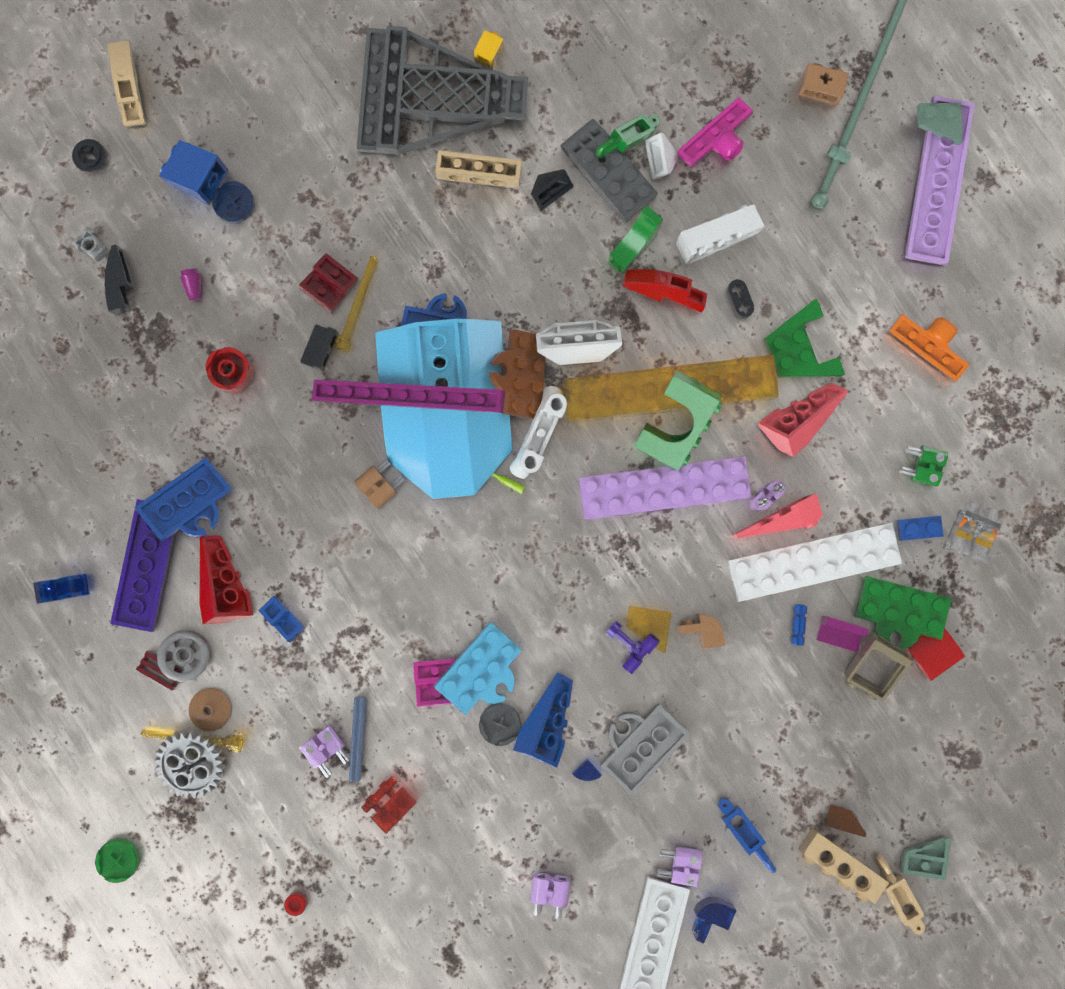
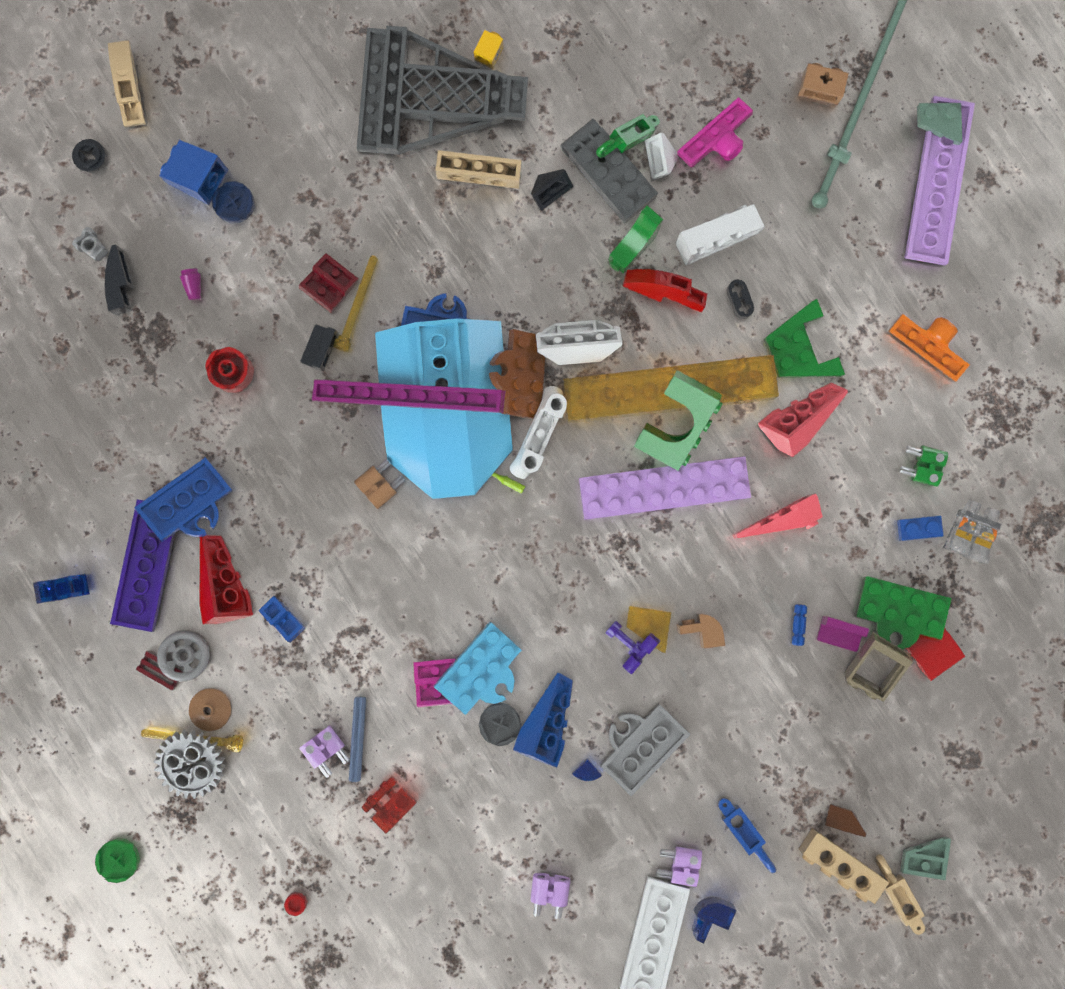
white plate [727,523,902,602] -> none
lavender piece [749,480,786,512] -> none

